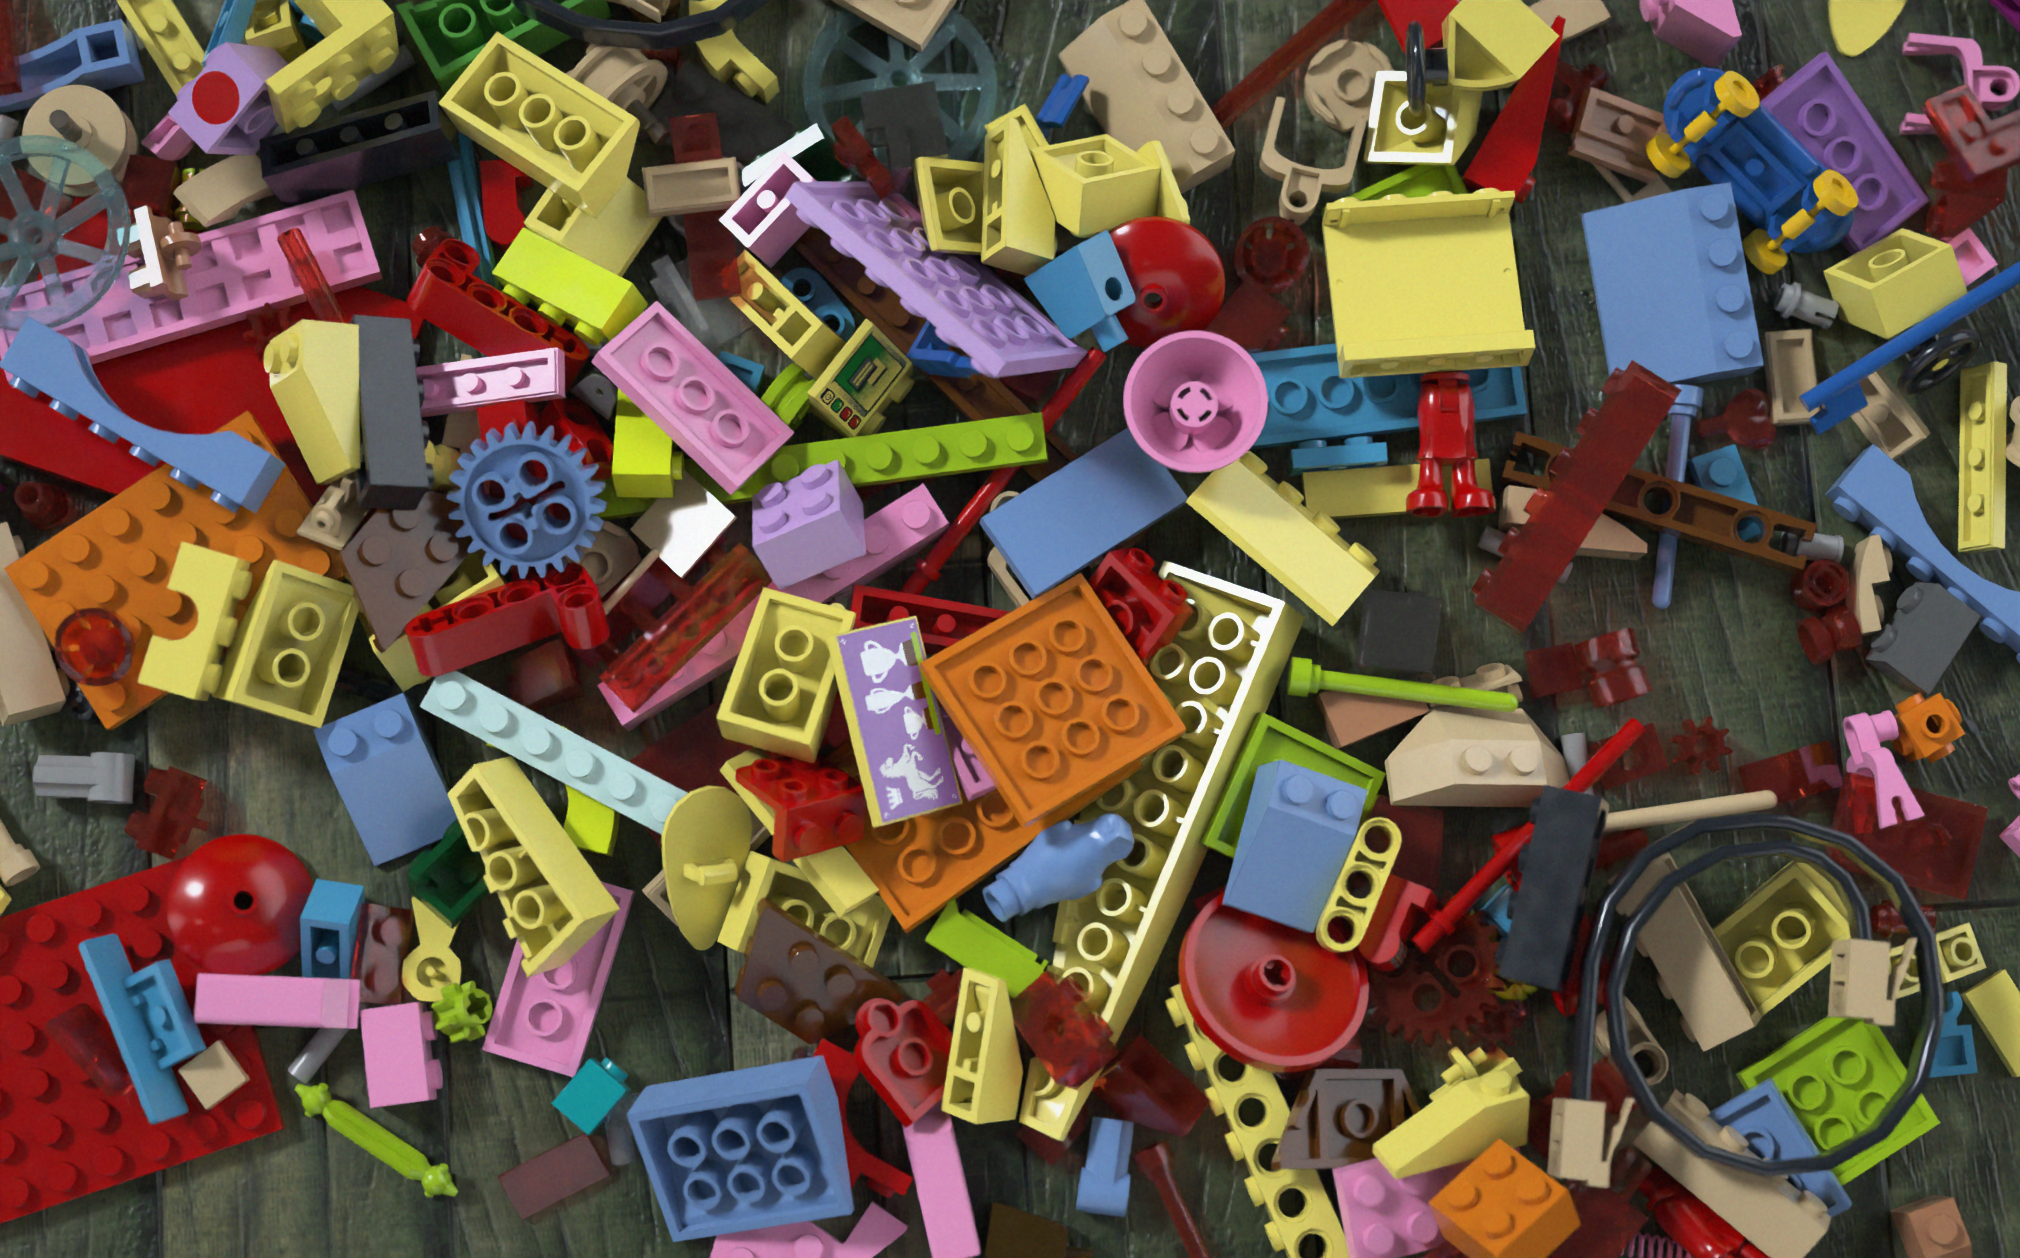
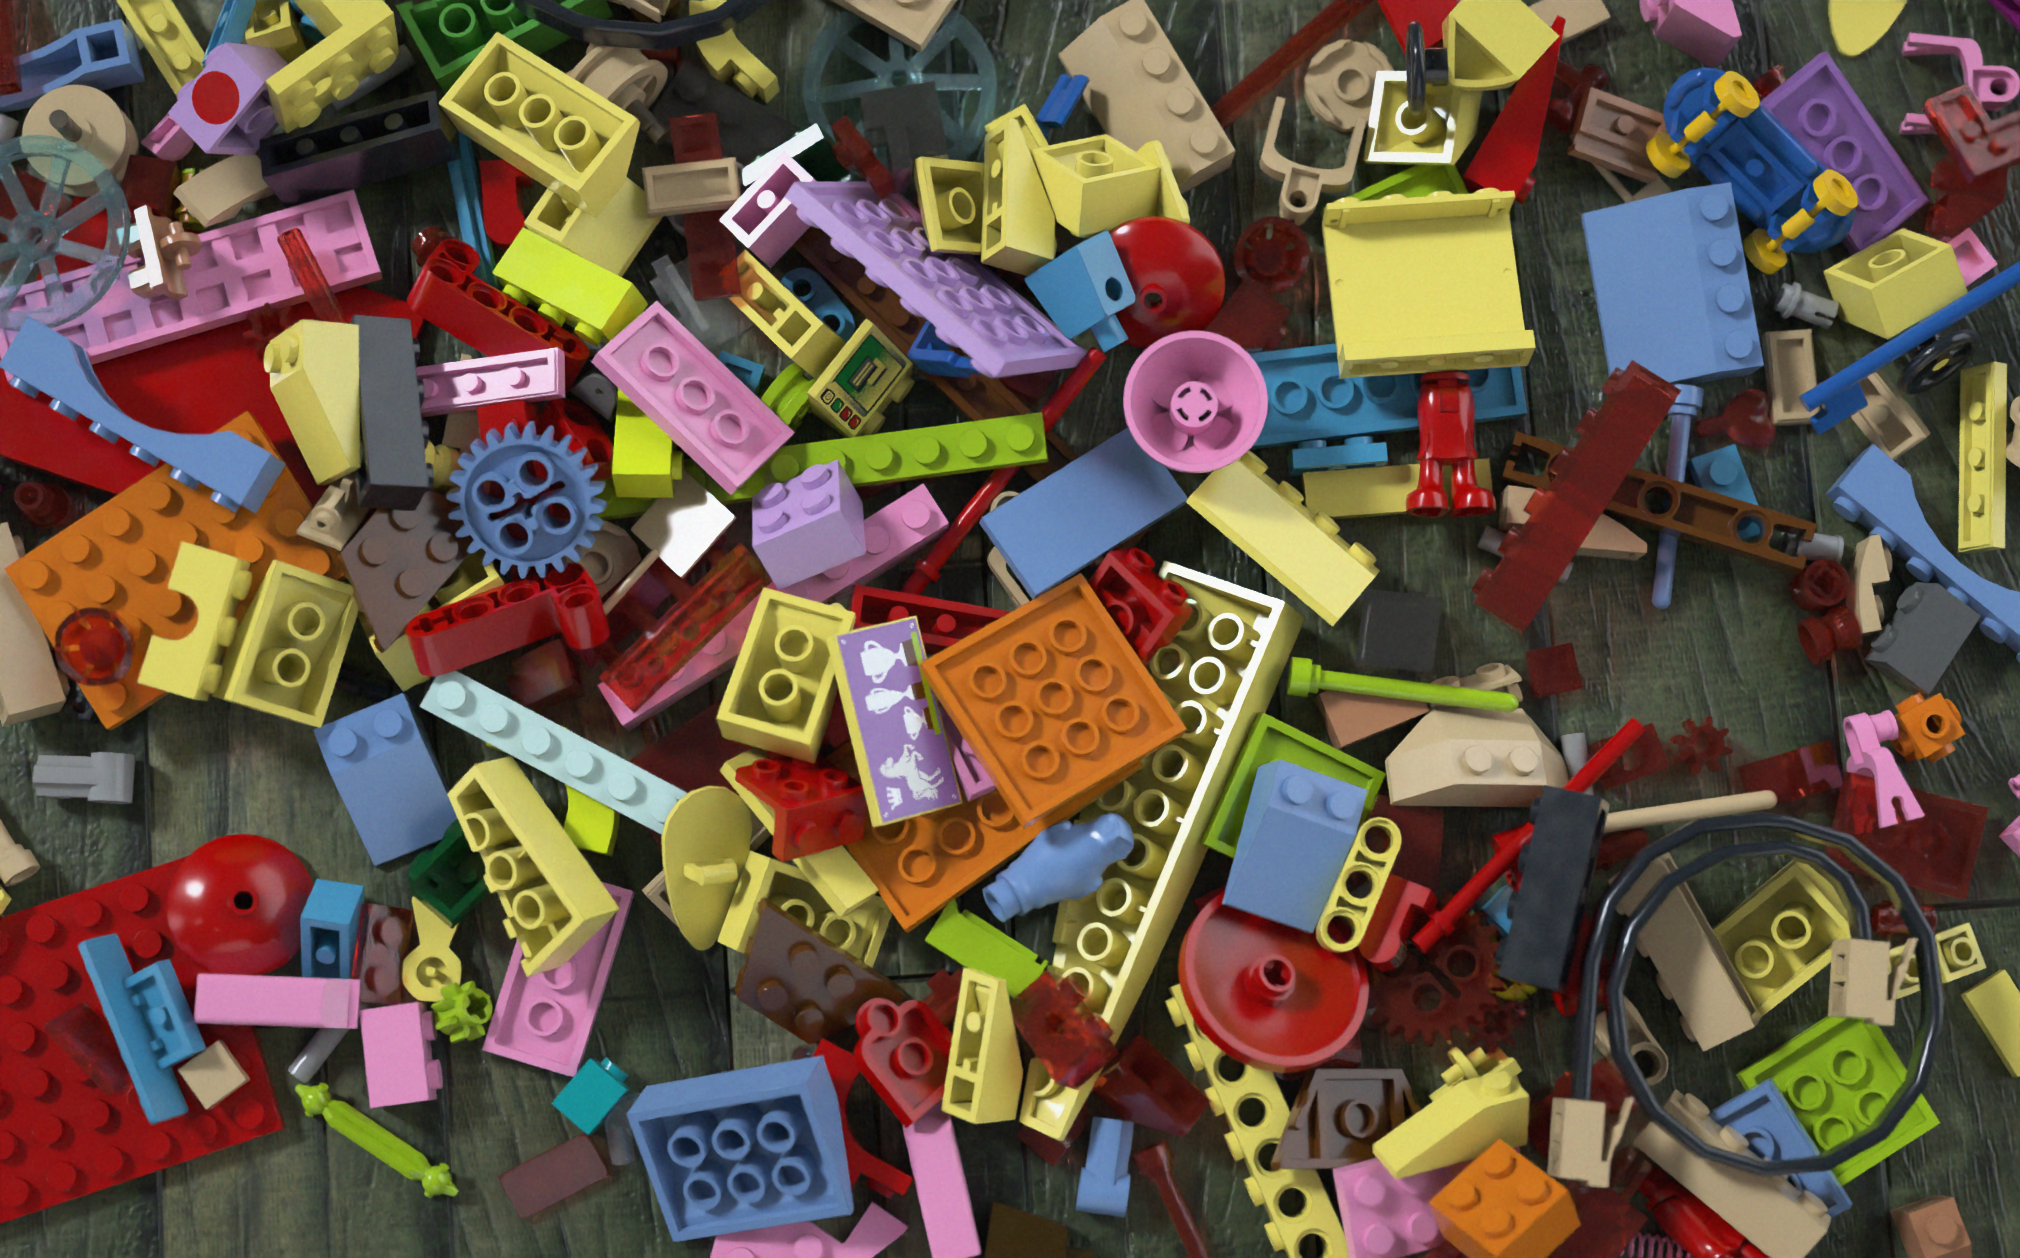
clear red hips [124,766,210,860] -> none
clear red wheel [1574,628,1654,709] -> none
dark azure plate [1920,992,1978,1078] -> none

